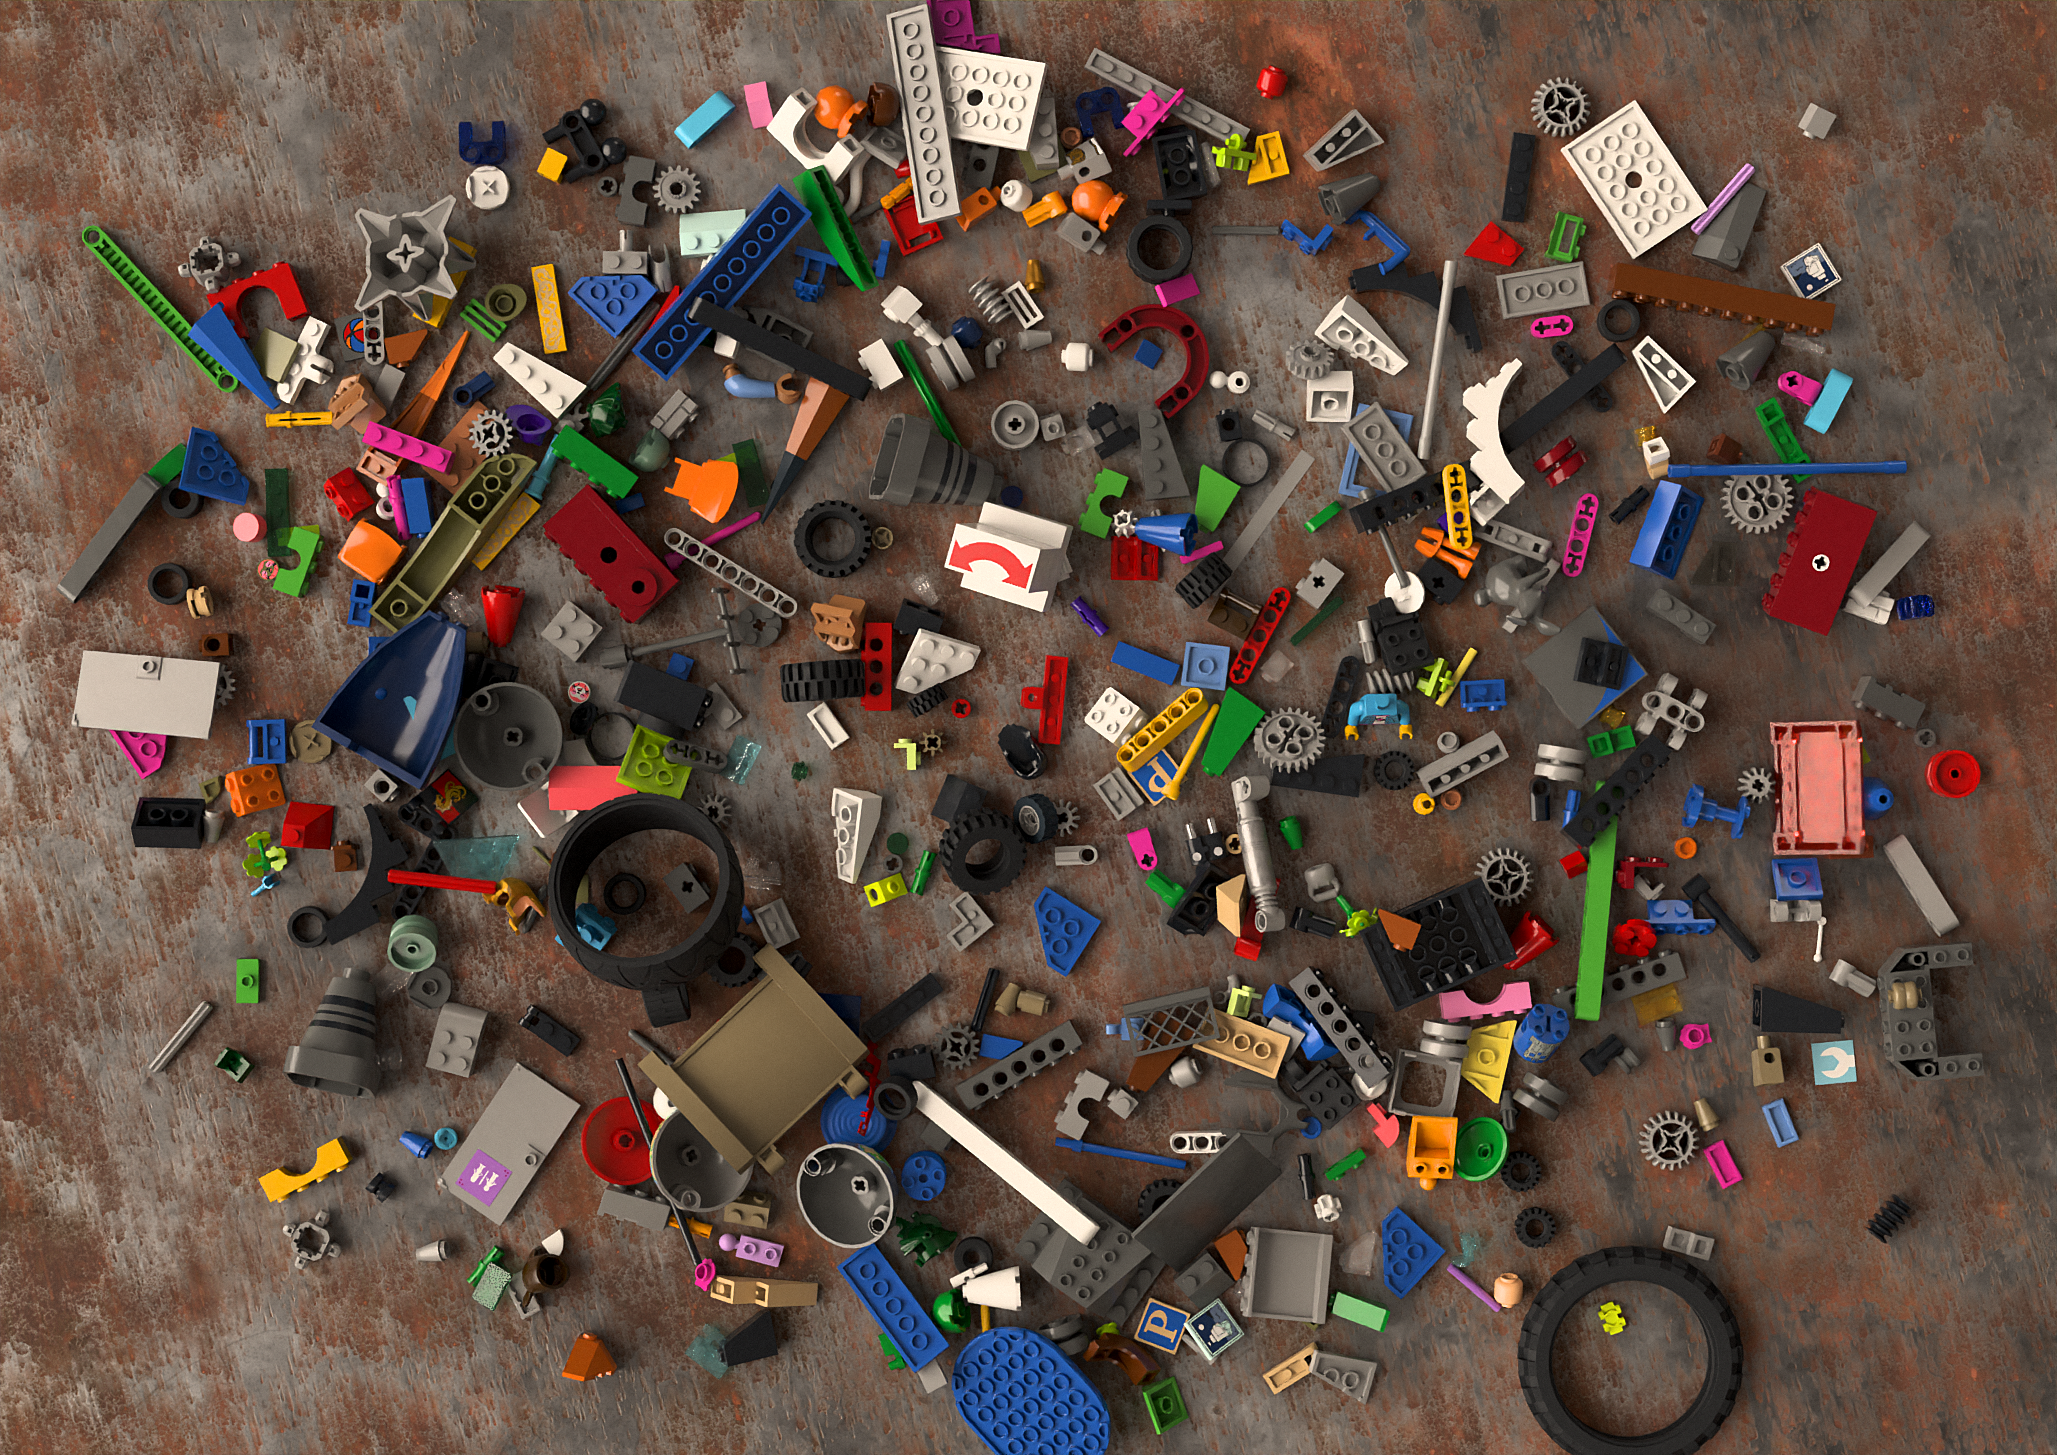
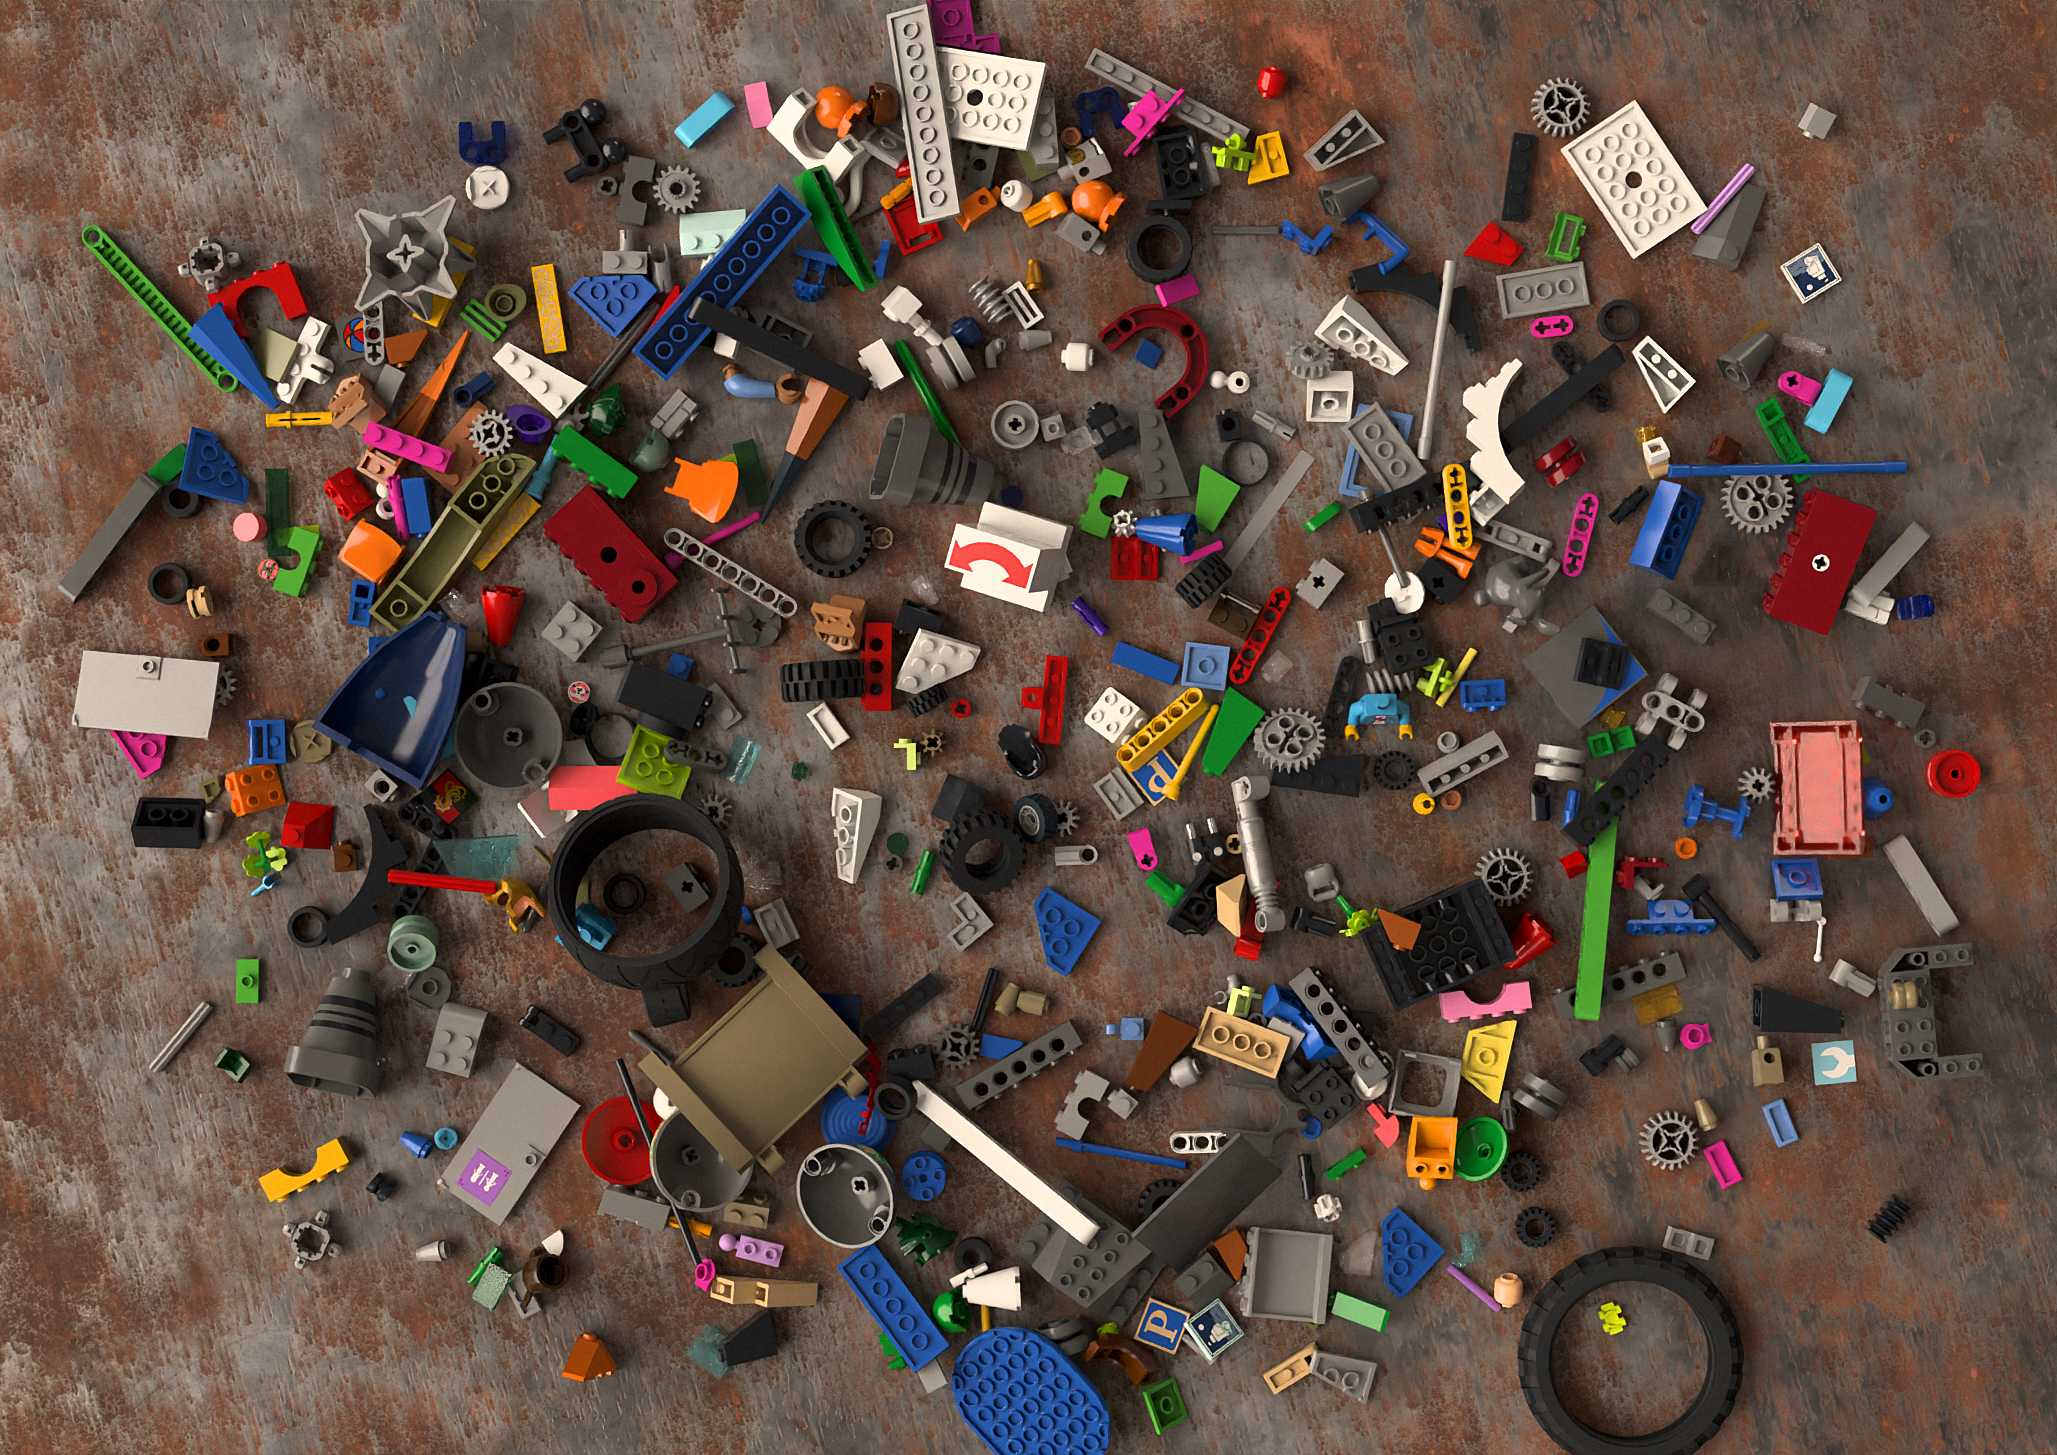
yellow panel [537,148,568,184] -> none
blue piece [615,492,646,515] -> none
neon yellow bracket [864,873,908,907] -> none
dark grey fence [1122,985,1220,1057] -> none
green cone [1279,815,1304,850] -> none
clear green tile [1288,597,1344,647] -> none
light grey wheel [1420,1019,1472,1058] -> none
blue cylinder [1513,1004,1570,1063] -> none
reddish brown brick [1606,262,1836,338] -> none
red plate [1611,919,1657,957] -> none

